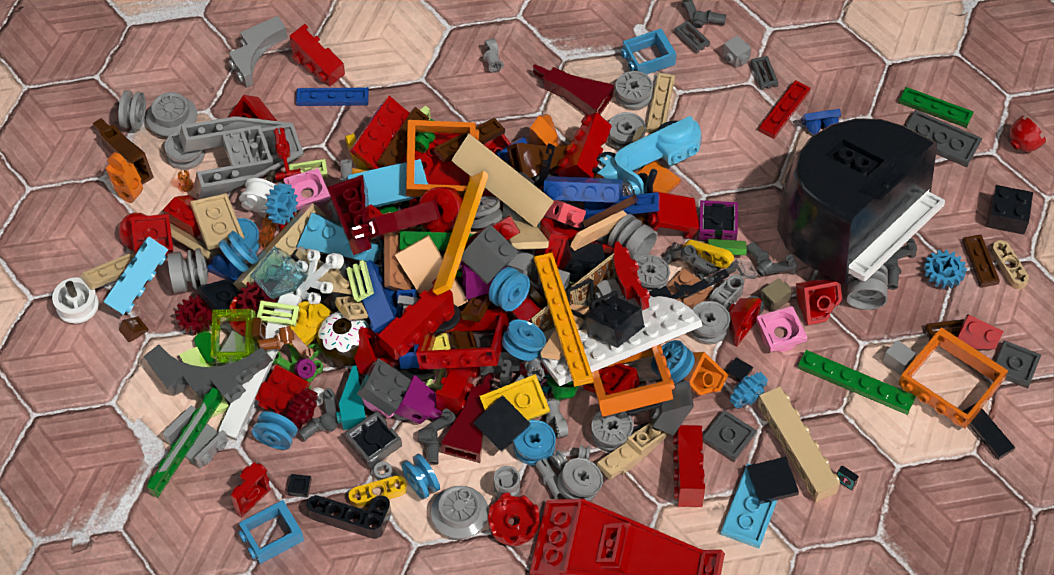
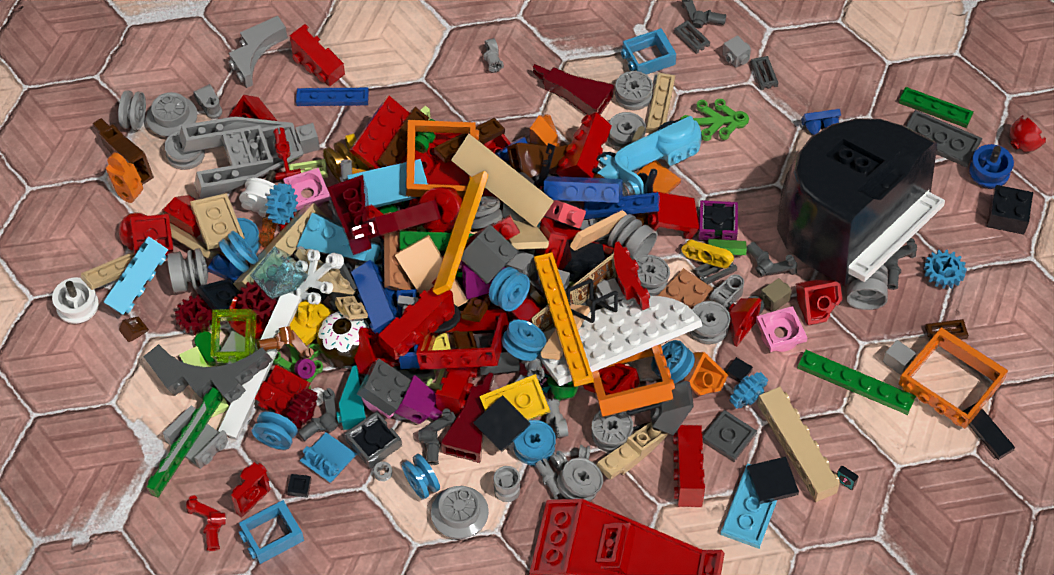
clear orange pin [178,170,194,192] -> none
reddish brown tile [252,317,266,342] -> none
yellowish green tile [257,301,300,327] -> none
black beam [306,495,391,539] -> none
yellowish green tile [346,260,374,302] -> none
yellow beam [349,476,407,508] -> none
red plate [488,492,539,546] -> none
dark grey tile [500,359,512,388] -> none
reddish brown tile [582,195,638,228] -> none
black piece [586,295,645,348] -> none
black piece [649,269,730,300] -> none
dark grey pin [663,242,715,275] -> none
clear tile [733,259,758,279] -> none
red tile [759,80,811,139] -> none
red wing [956,314,1004,349] -> none
reddish brown tile [962,234,1000,288] -> none
tan beam [991,240,1029,289] -> none
dark grey tile [995,340,1041,389] -> none
none -> red pin [186,495,226,551]
none -> light grey piece [193,84,222,119]
none -> light grey brick [295,123,320,154]
none -> dark azure hinge [300,432,357,483]
none -> pearl gold wheel [323,141,357,183]
none -> bright green plant [679,99,749,141]
none -> blue wheel [969,144,1014,189]

